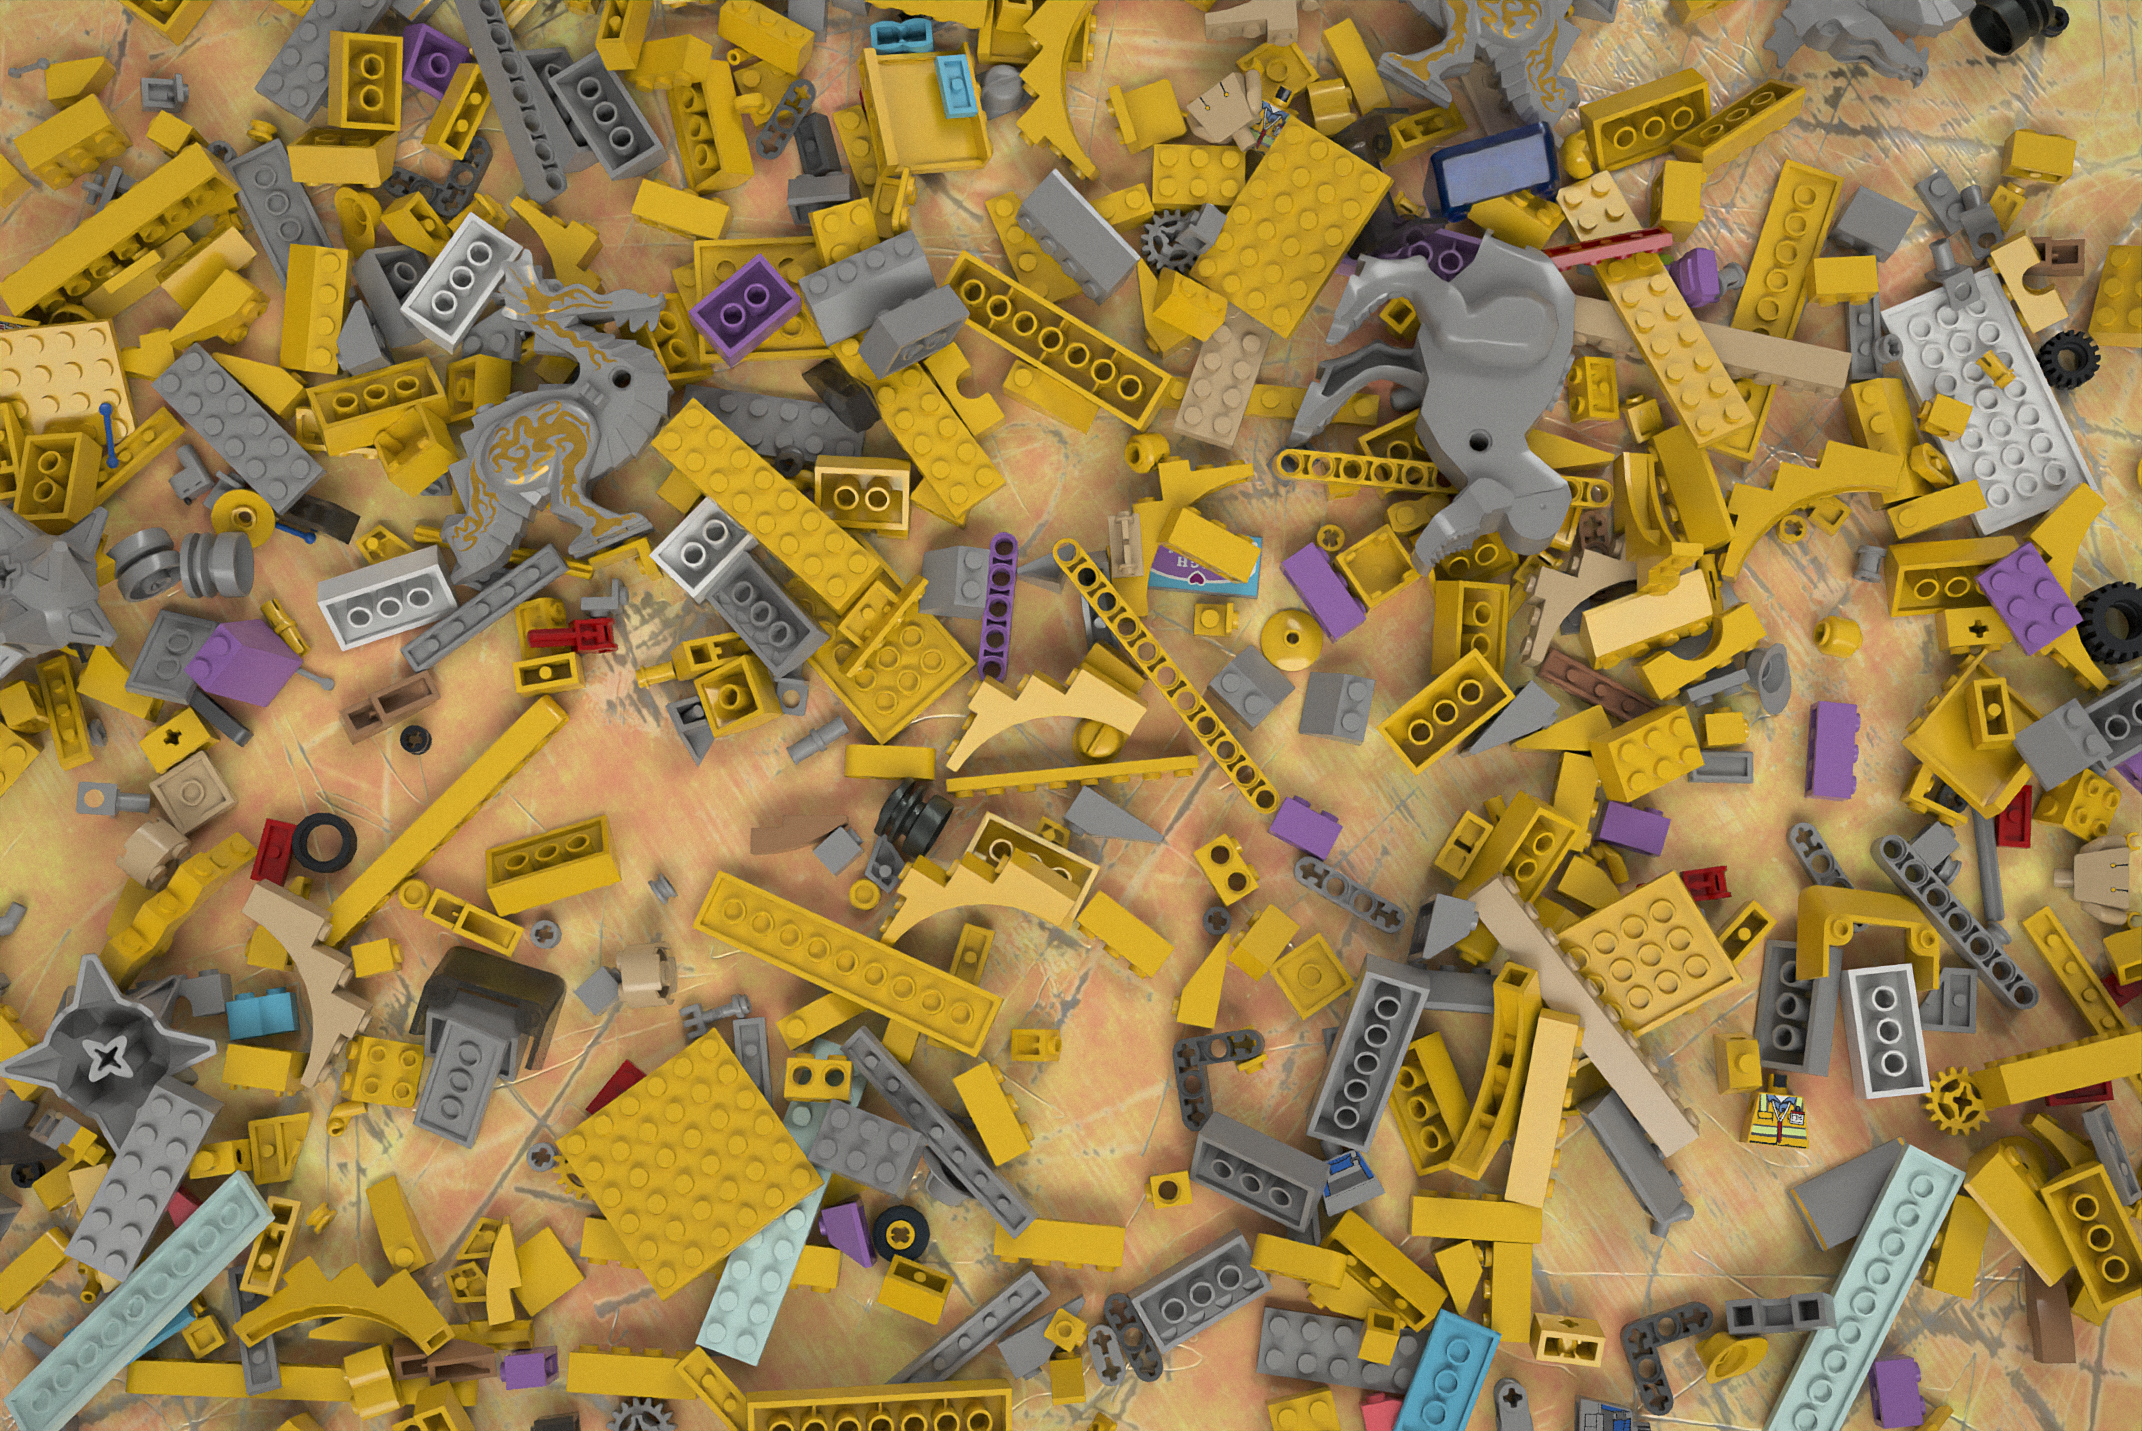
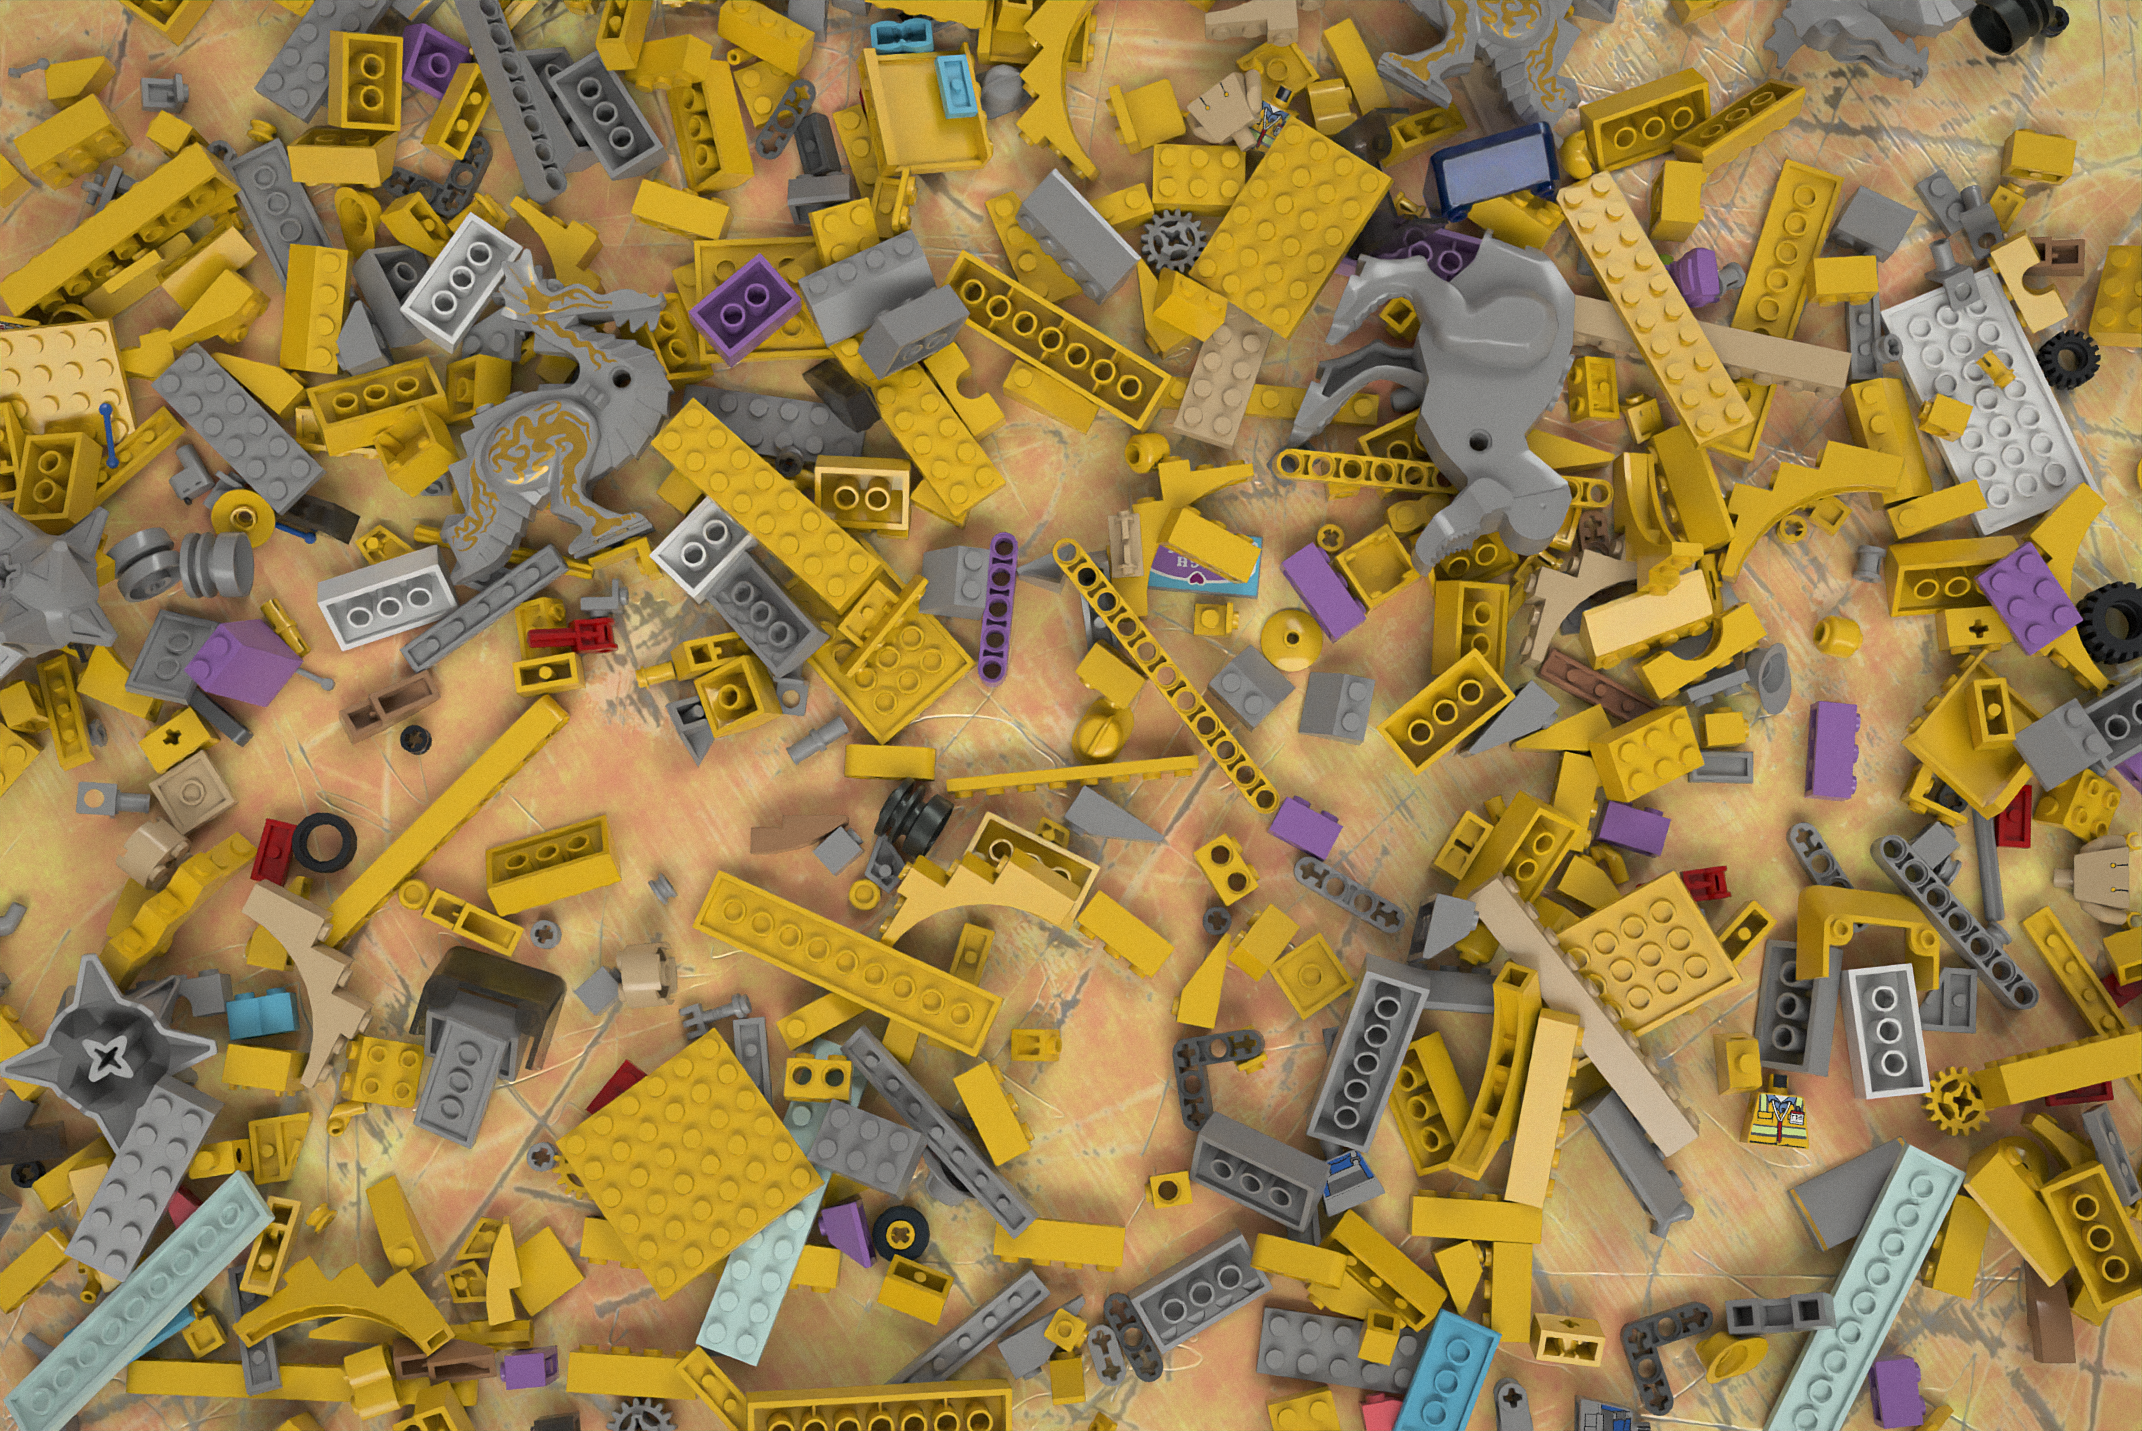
hips [29,1108,106,1167] -> none
yellow brick [351,938,405,979] -> none
yellow tile [733,93,765,114] -> none
yellow arch [945,662,1148,772] -> none
light grey brick [1175,203,1227,256] -> none
plate [1541,225,1673,272] -> none
yellow plate [1909,443,1955,489] -> none

